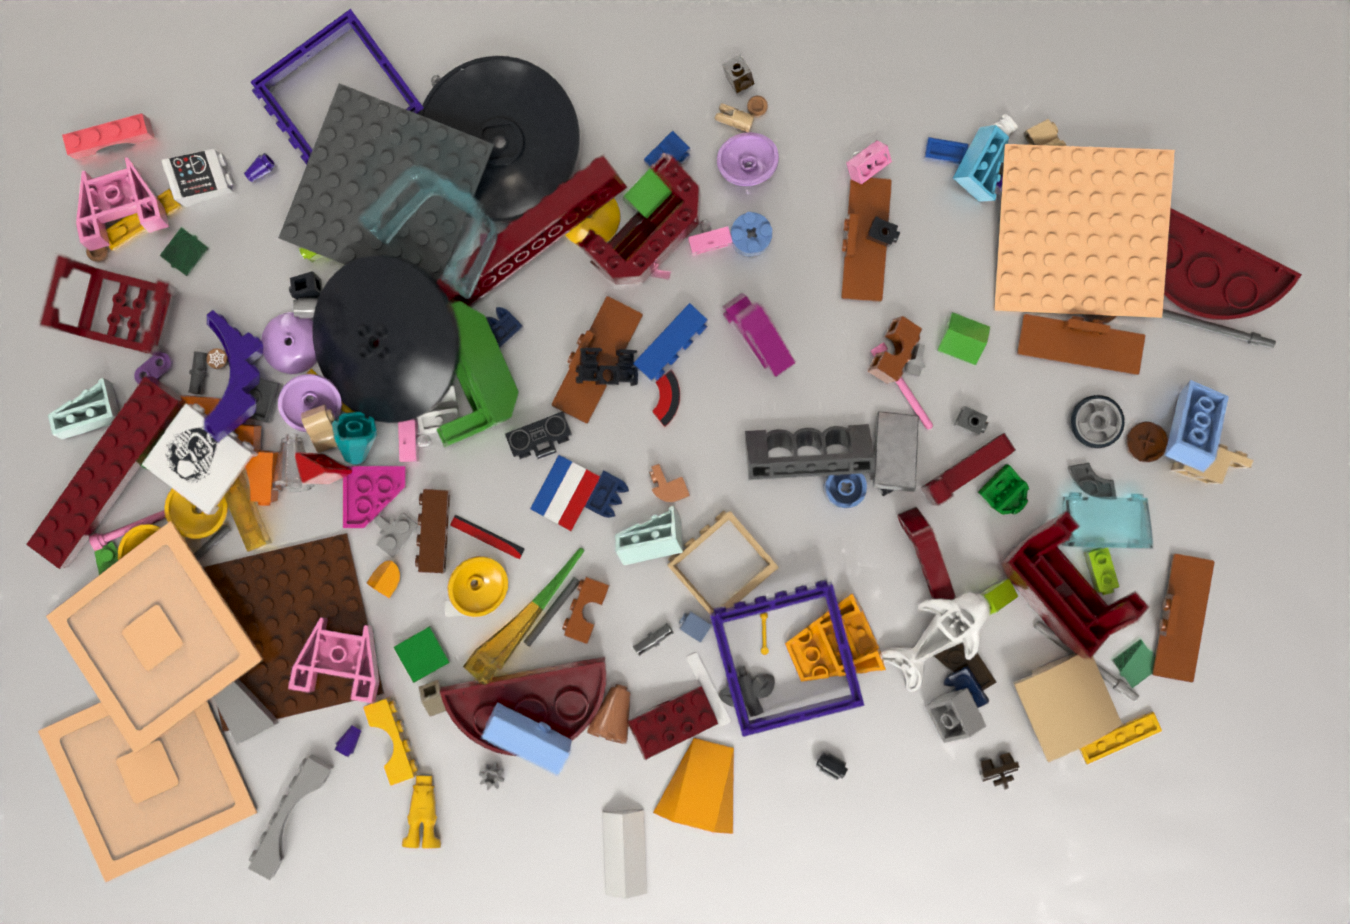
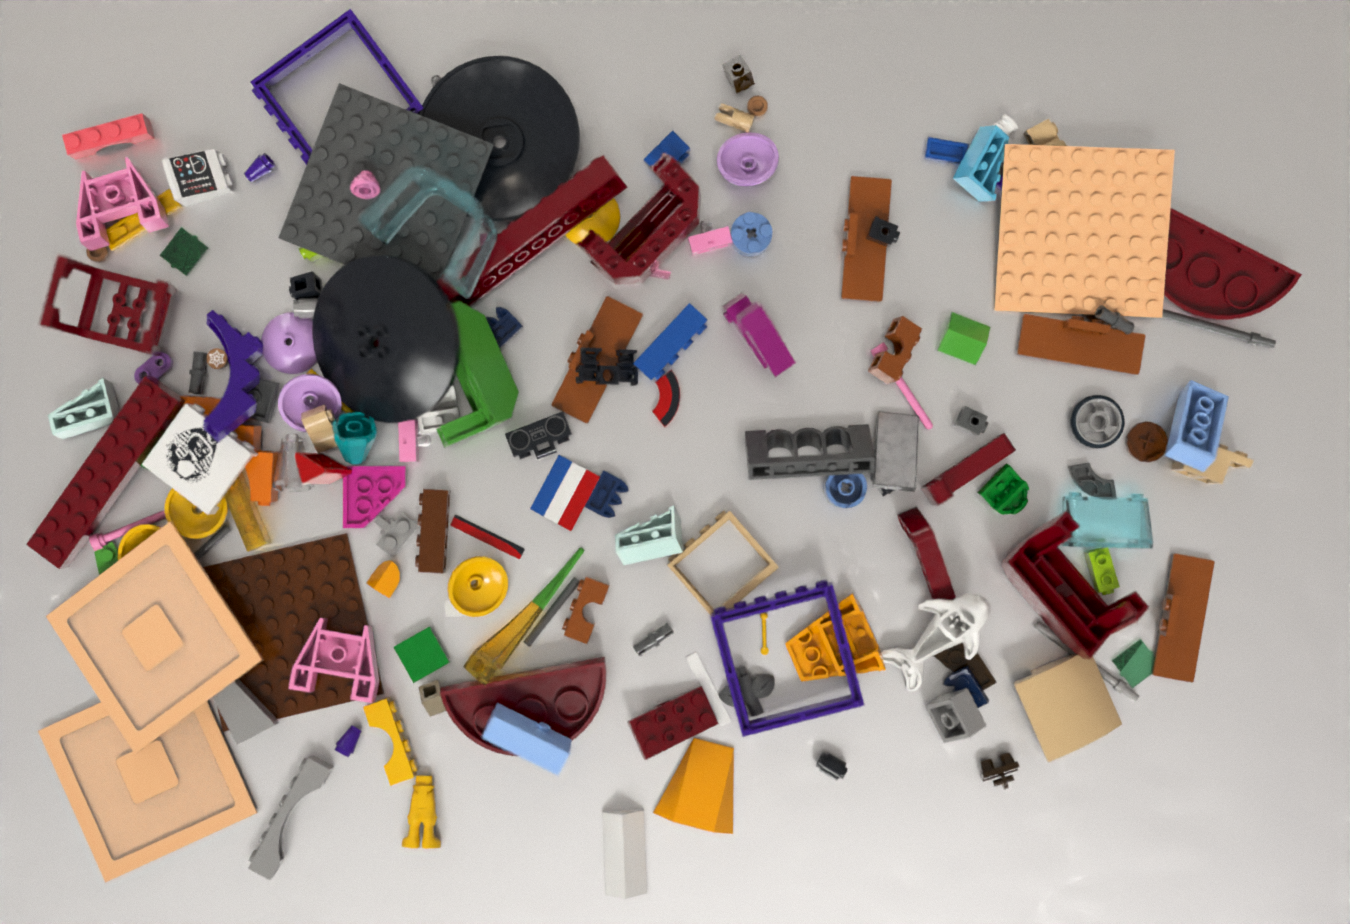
light grey gear [479,763,505,790] -> none
nougat cone [587,684,631,744] -> none
bright green slope [623,169,672,219] -> none
nougat brick [649,464,690,502] -> none
sand blue brick [679,611,712,643] -> none
bright pink piece [846,140,892,184] -> none
light grey piece [904,343,926,376] -> none
lime brick [980,578,1019,615] -> none
yellow tile [1079,711,1162,764] -> none
none -> bright pink brick [350,171,380,199]
none -> dark grey pin [1095,305,1135,335]

